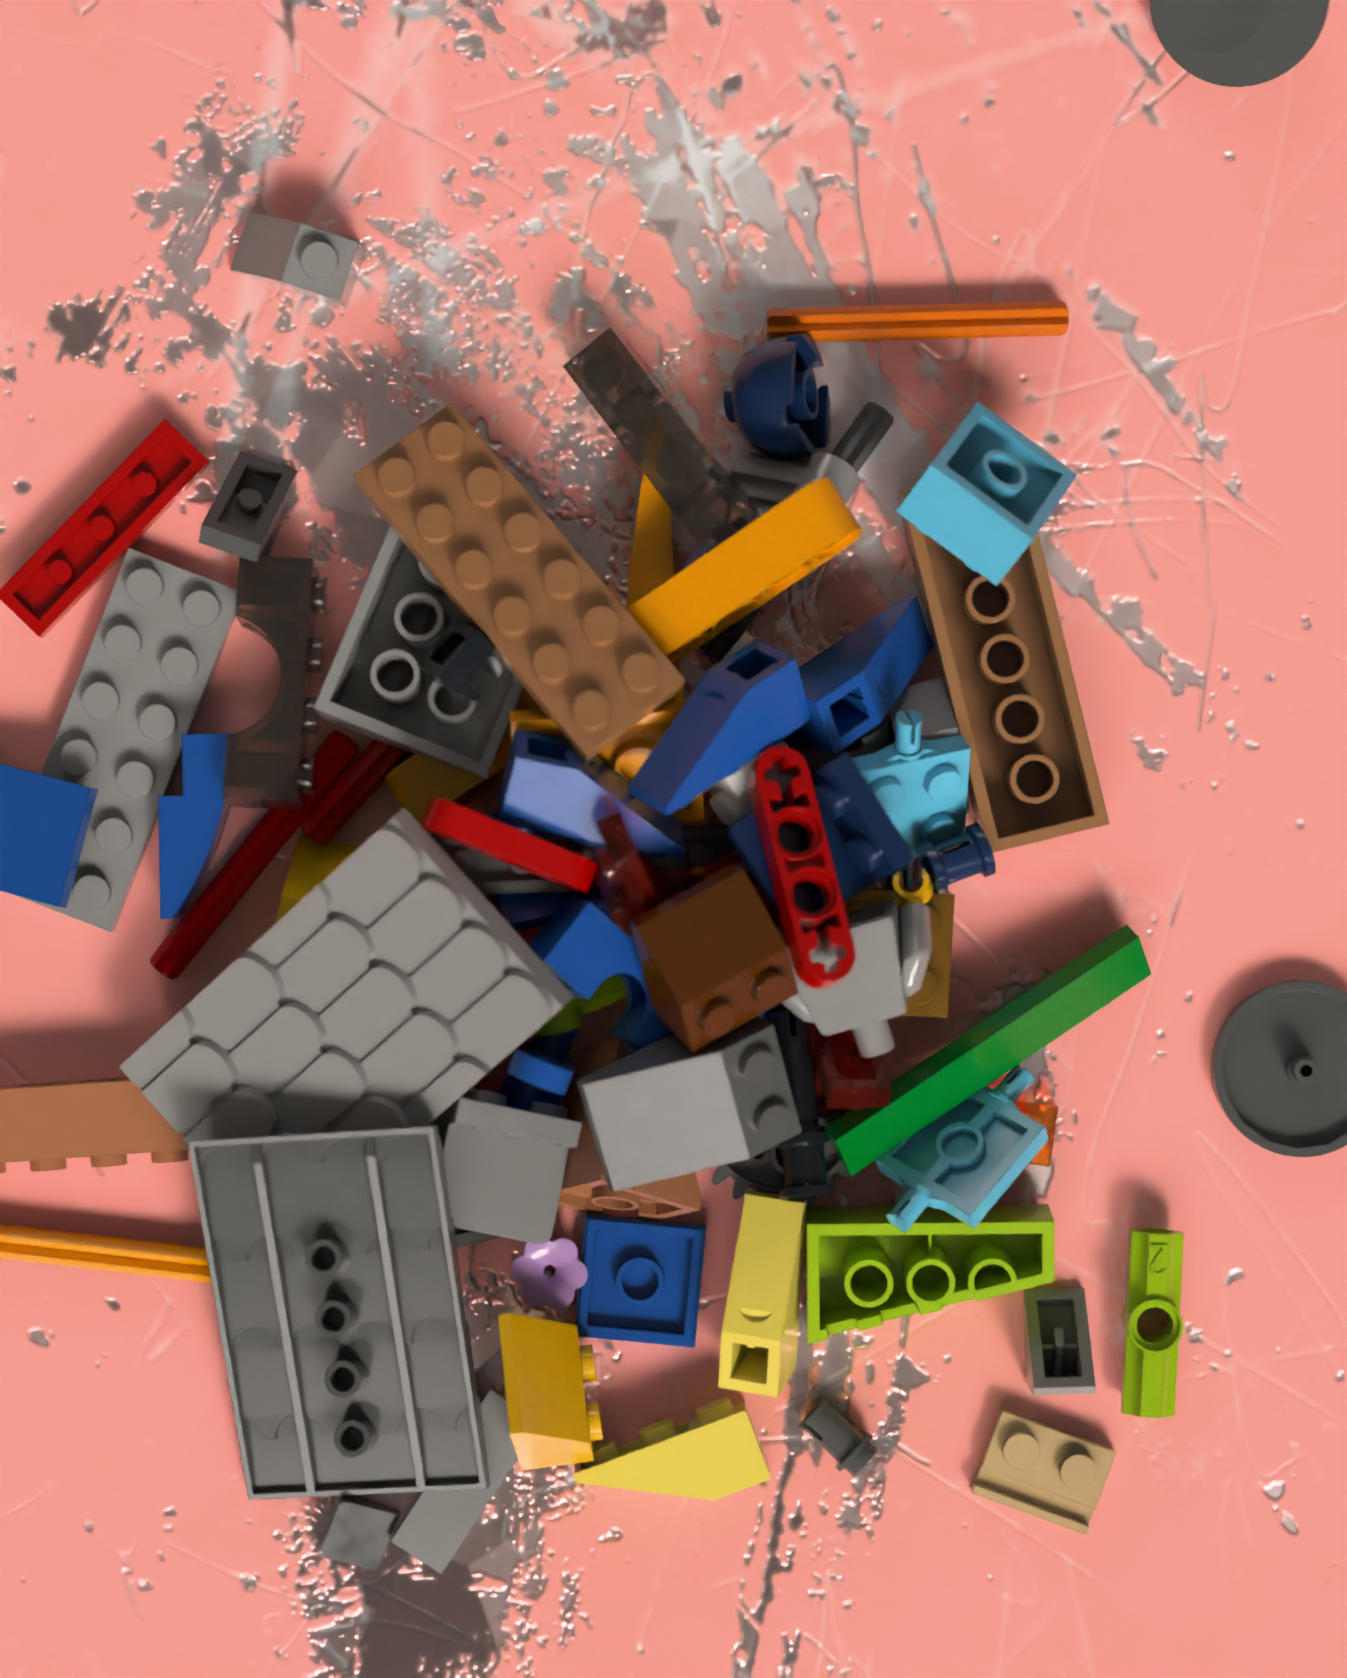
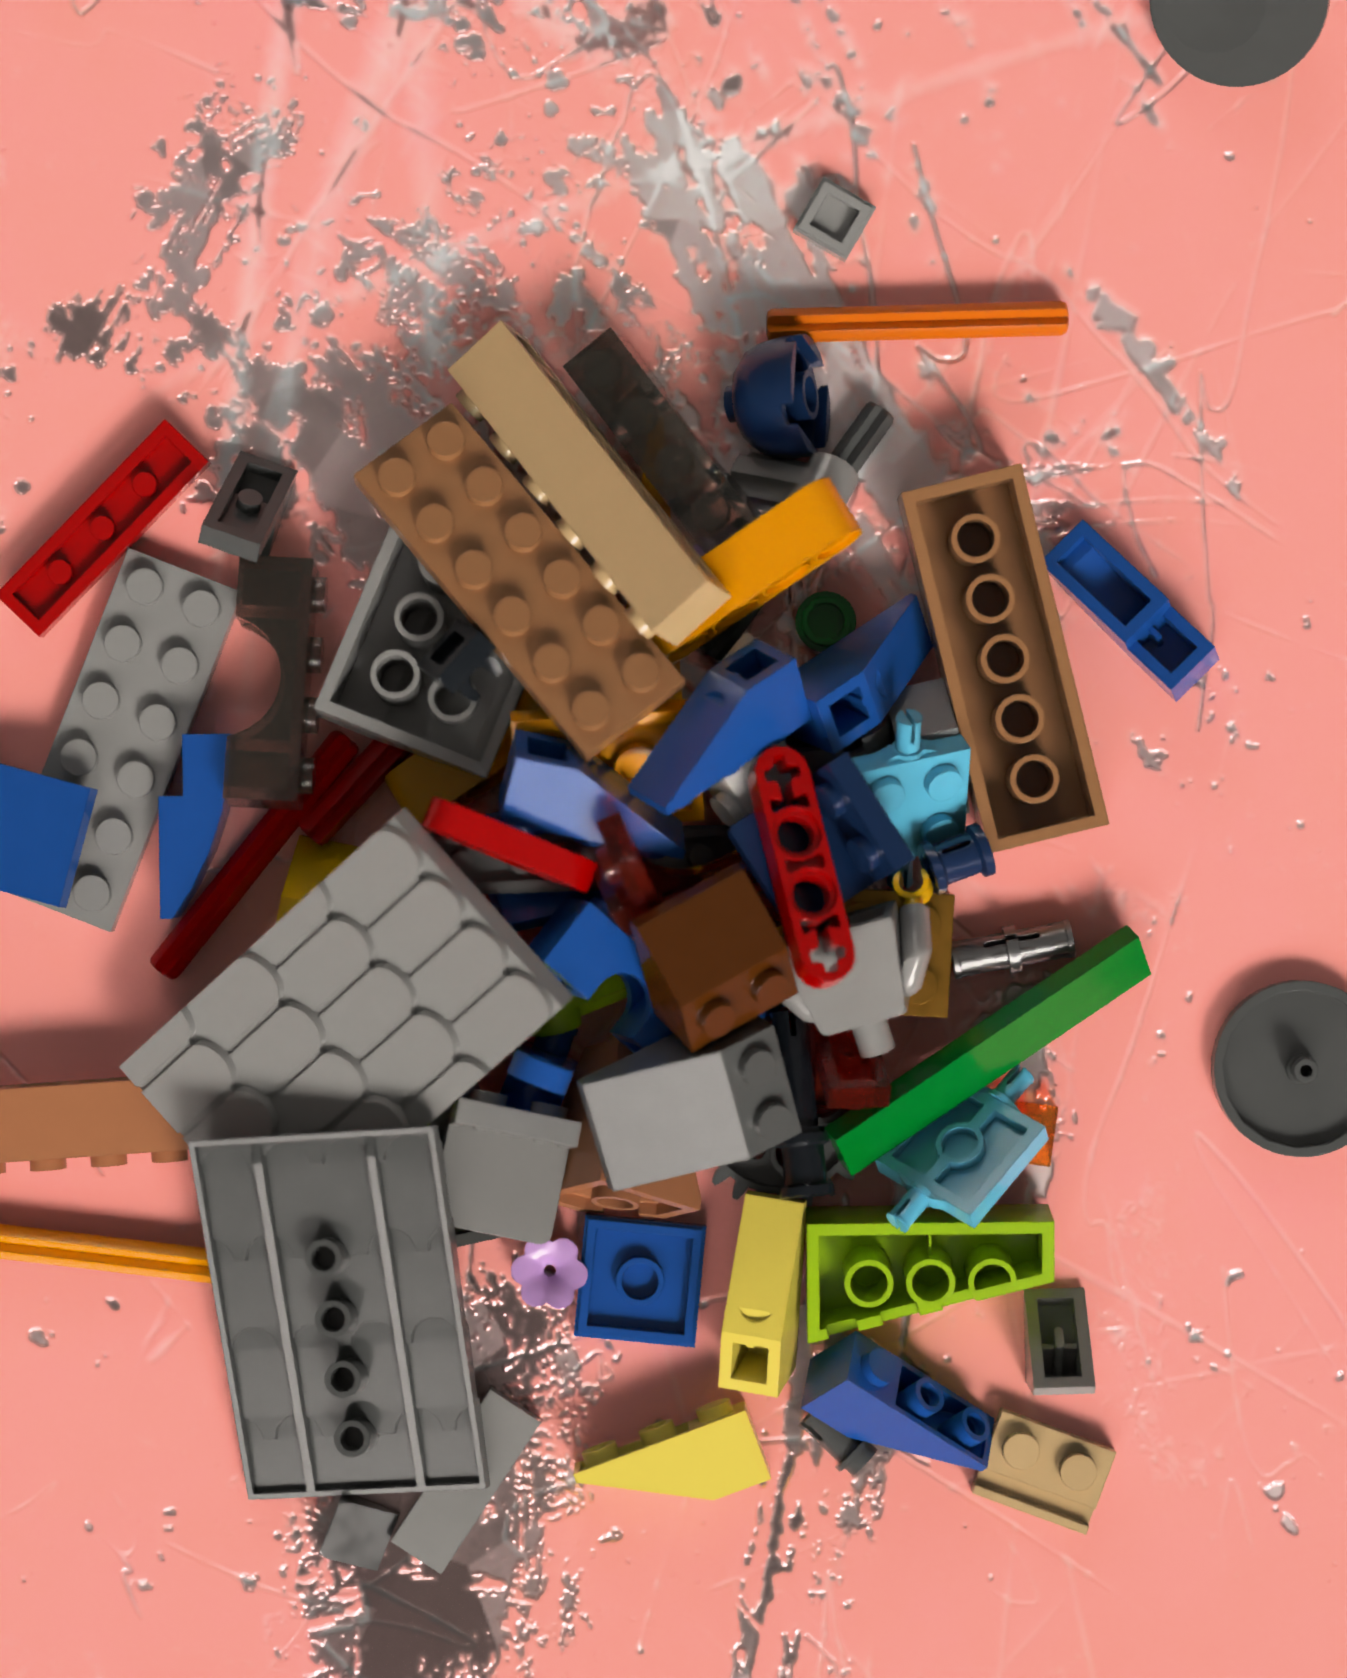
light grey slope [230,212,366,310] -> none
yellow slope [498,1313,603,1471] -> none
medium azure slope [896,401,1077,586] -> none
lime piece [1120,1228,1184,1418] -> none
none -> tan brick [448,320,732,647]
none -> light grey tile [793,177,876,263]
none -> green plate [795,591,856,652]
none -> blue slope [801,1331,995,1471]
none -> flat silver pin [951,919,1076,980]
none -> blue slope [1045,519,1220,702]

